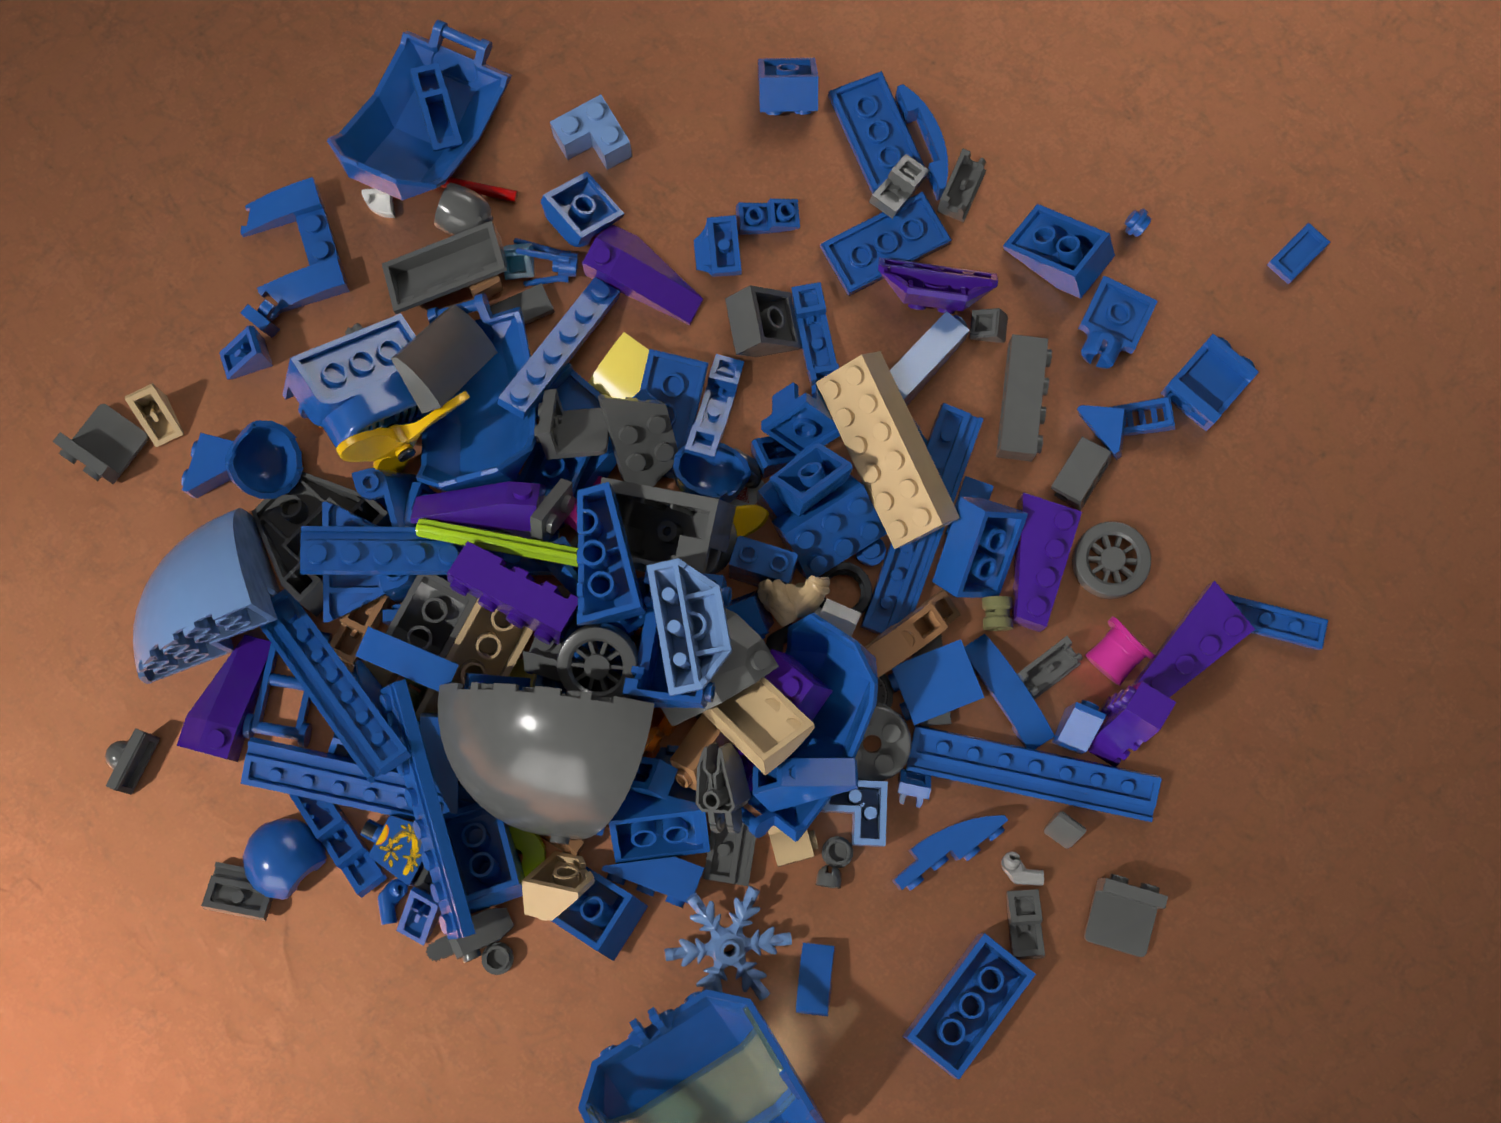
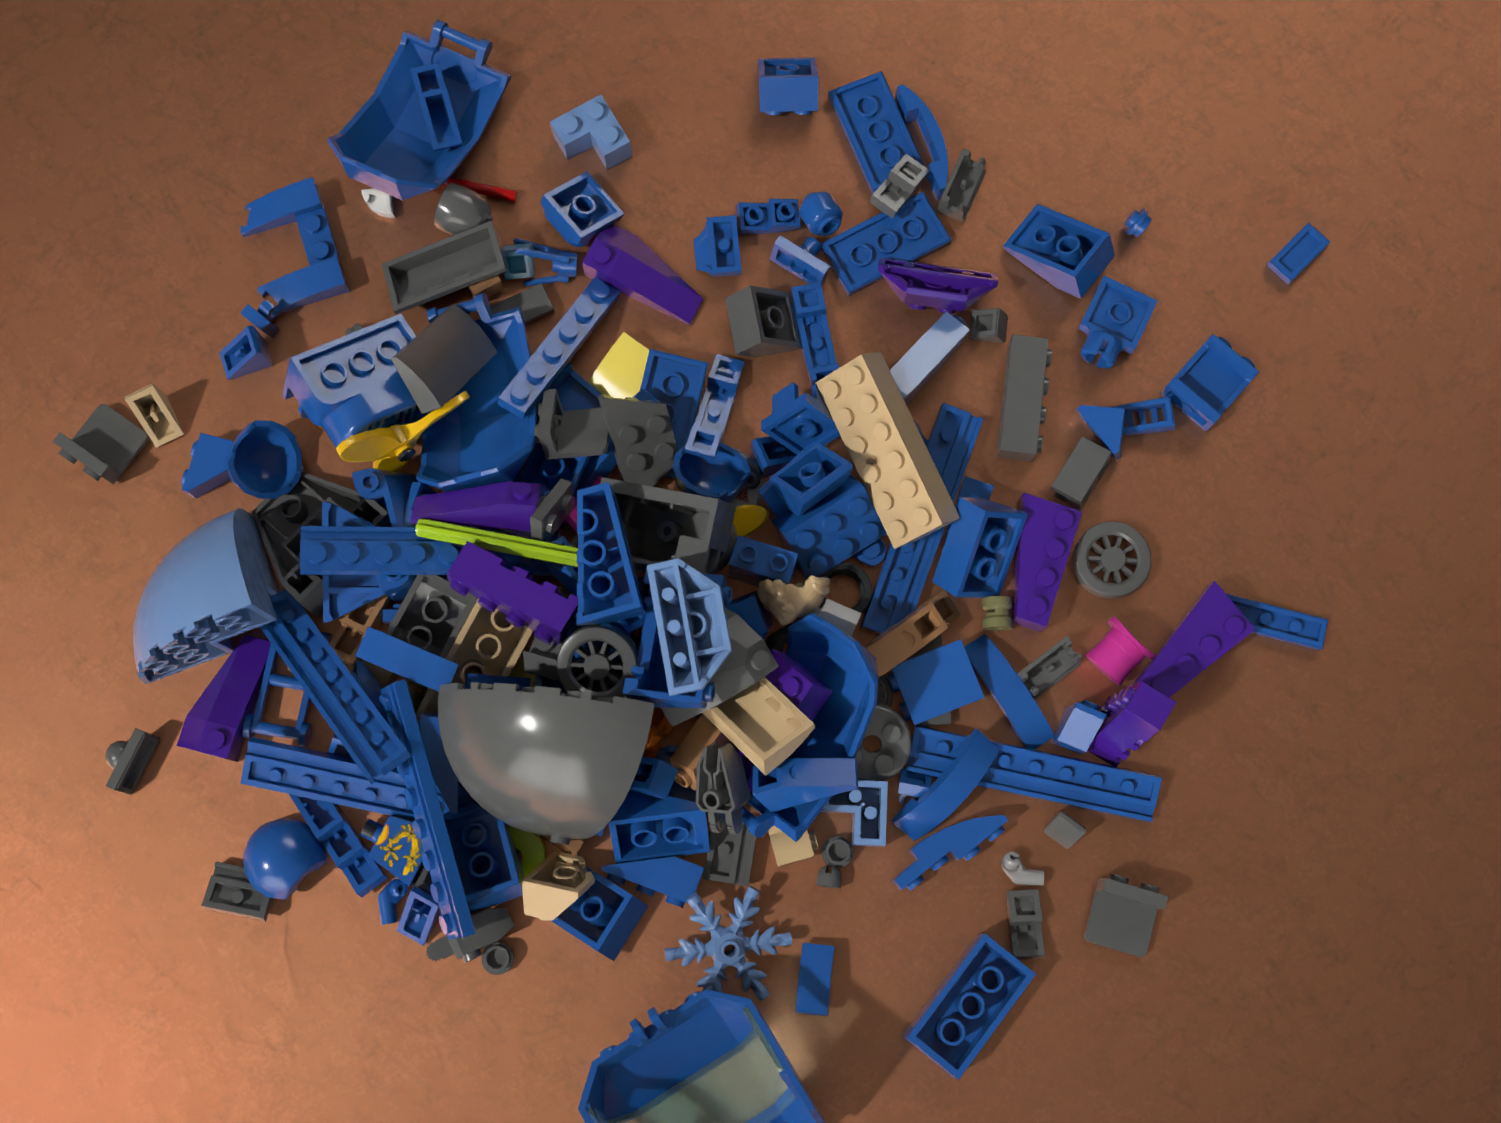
none -> blue tile [769,235,830,287]
none -> blue head [799,191,843,236]
none -> blue slope [891,728,999,841]

